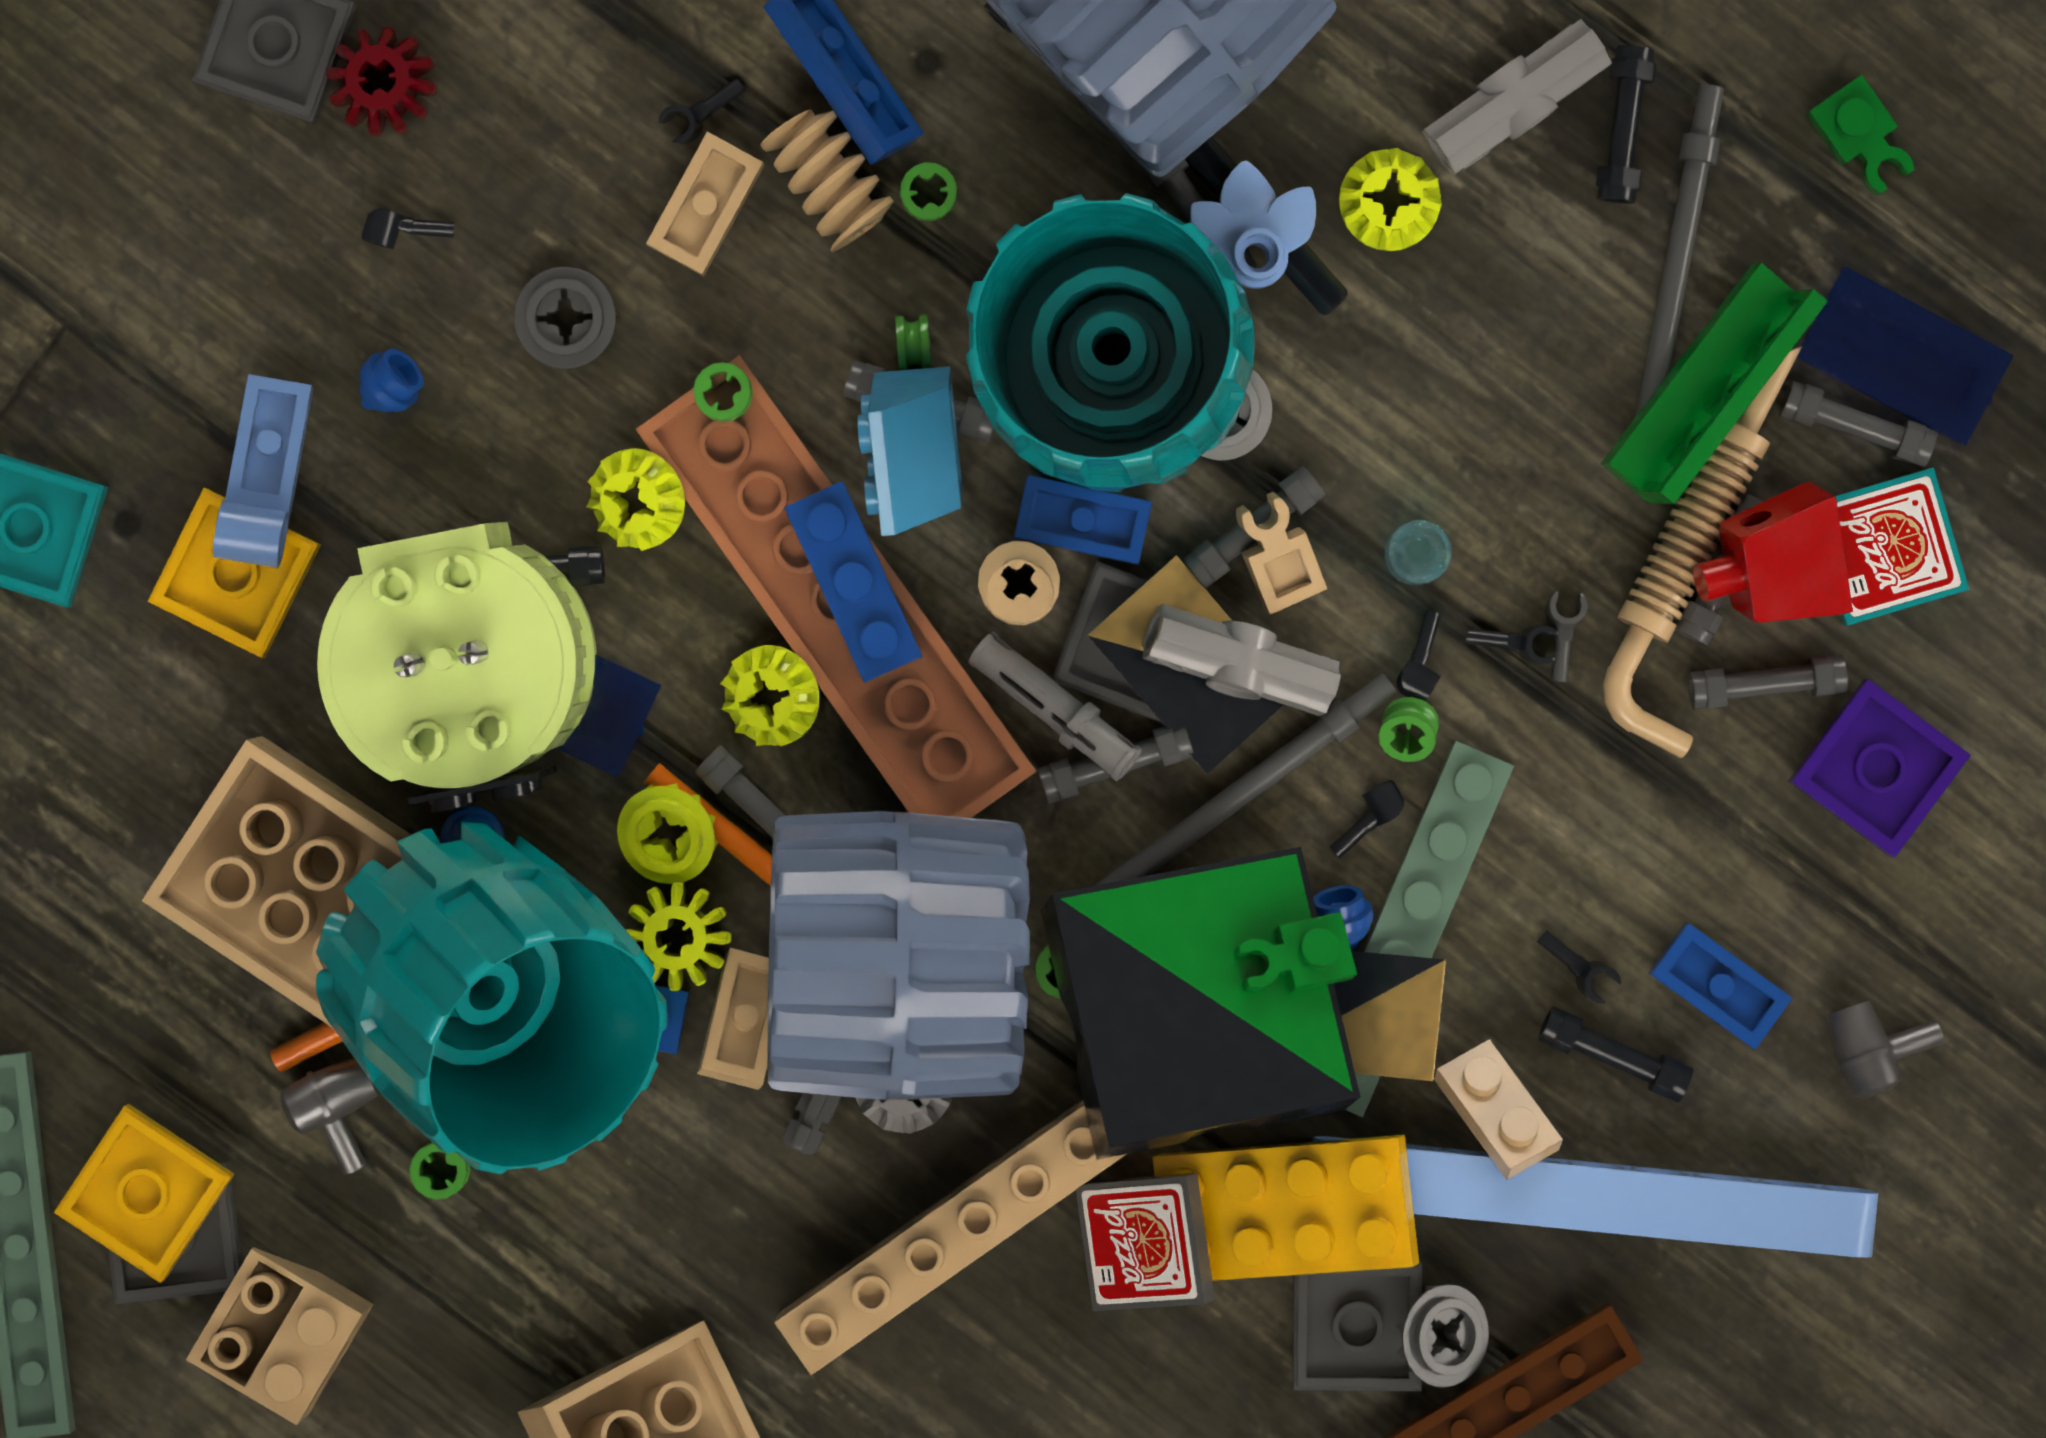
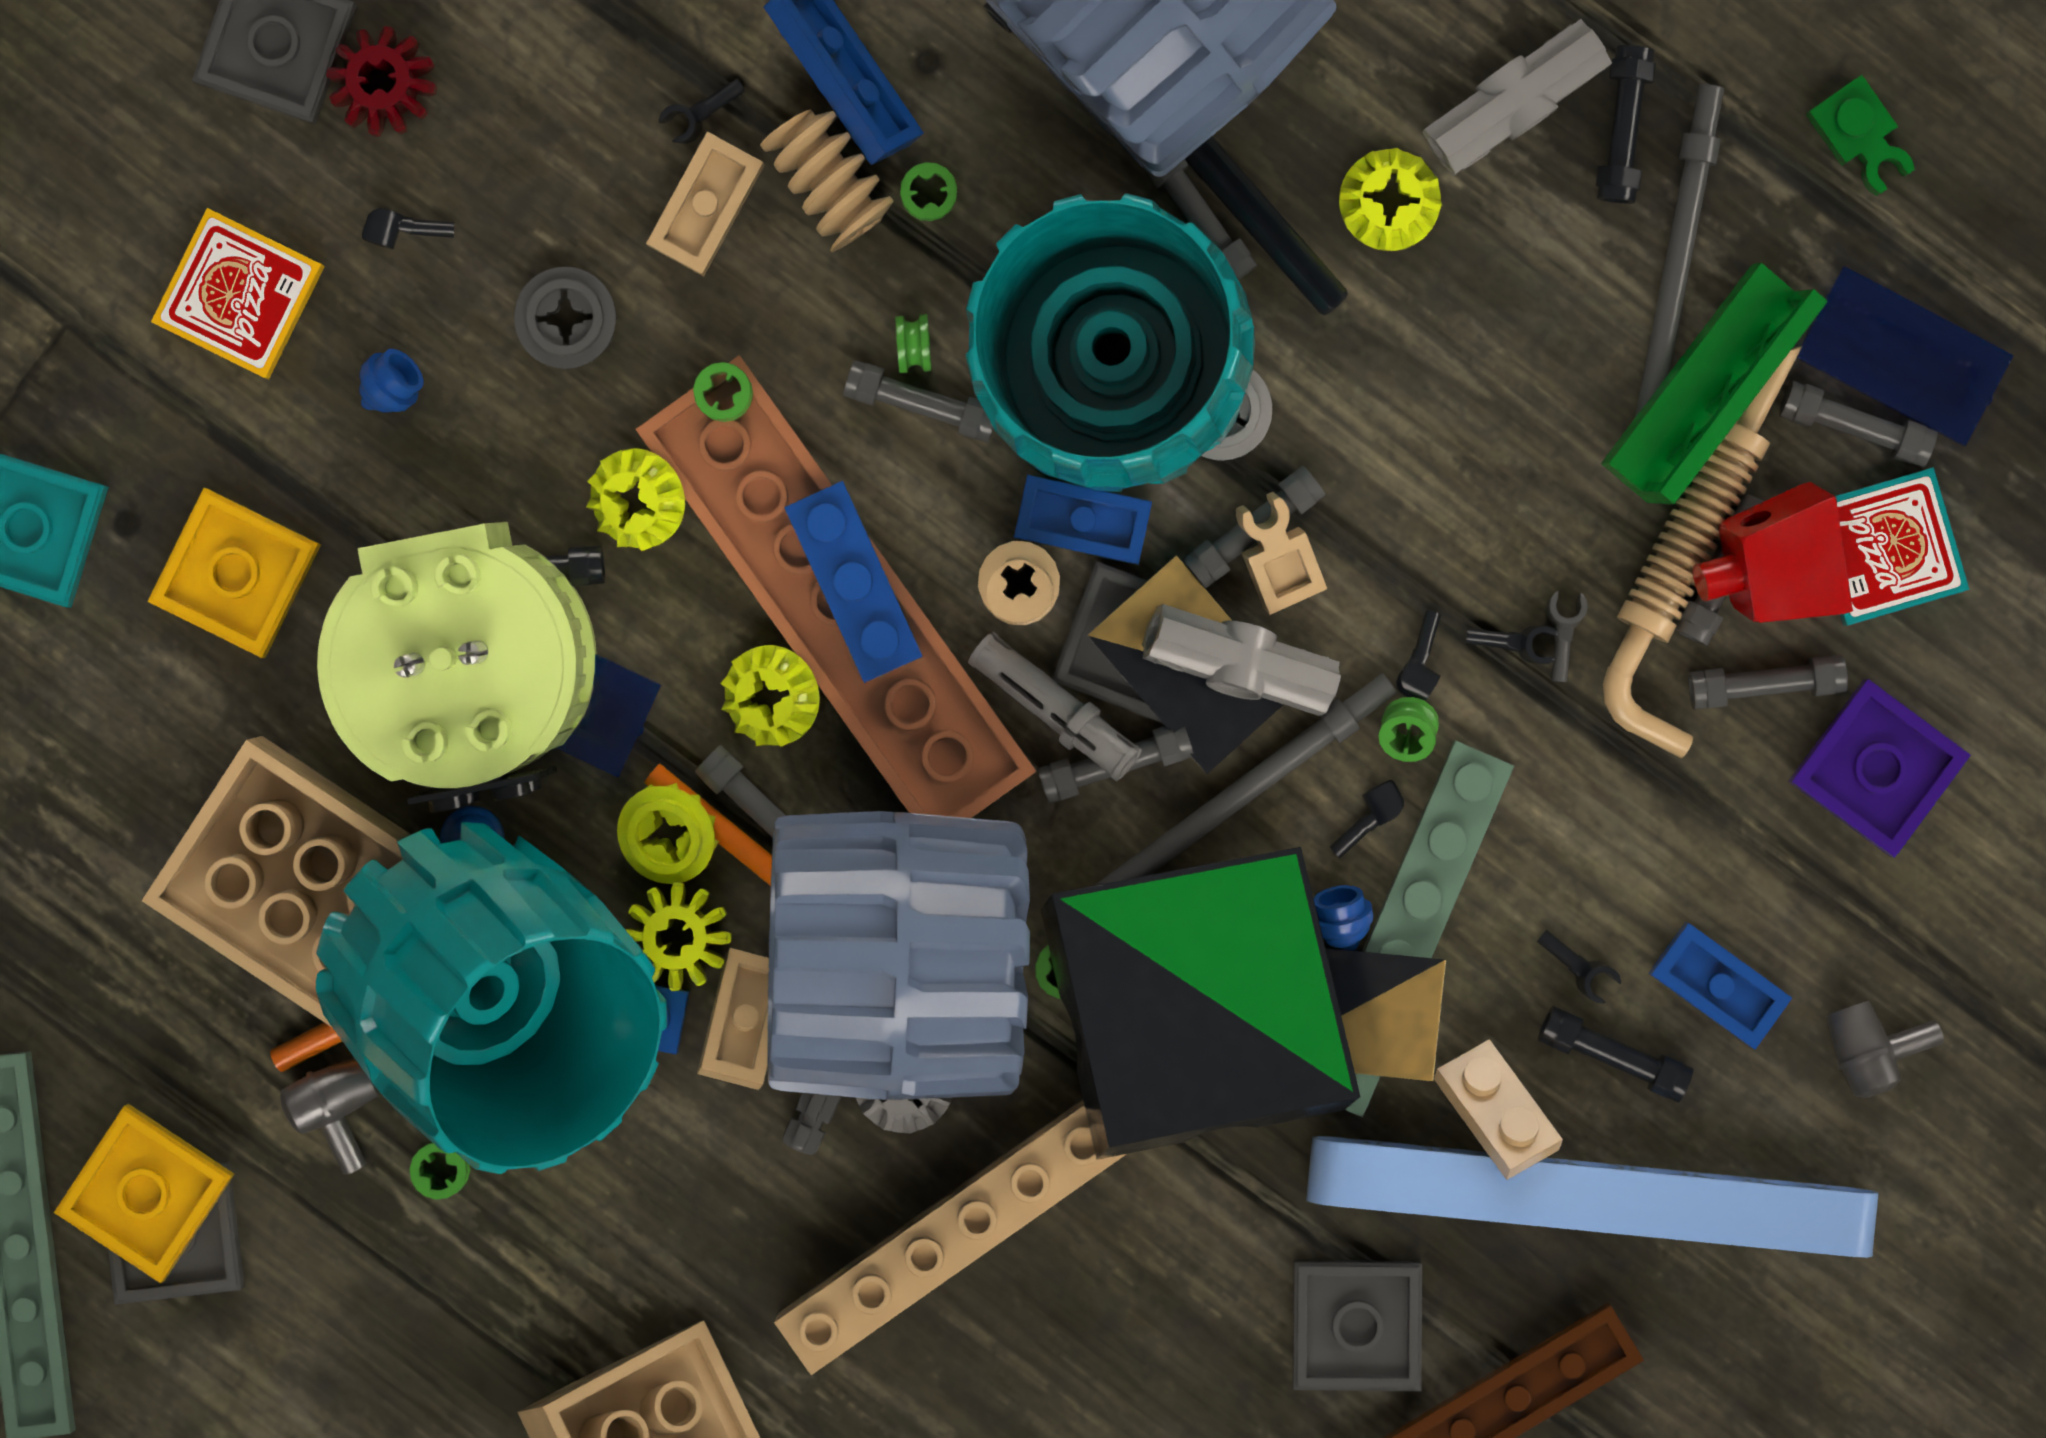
tan slope [186,1247,374,1425] -> none
medium blue plate [213,374,314,568] -> none
dark azure slope [858,366,963,536] -> none
tile [1076,1173,1215,1311] -> none
yellow plate [1152,1135,1419,1281] -> none
light blue plate [1190,160,1316,289] -> none
green plate [1234,912,1357,993] -> none
clear light blue wheel [1383,520,1452,585] -> none
gear [1396,1284,1489,1387] -> none
none -> tile [151,208,325,380]

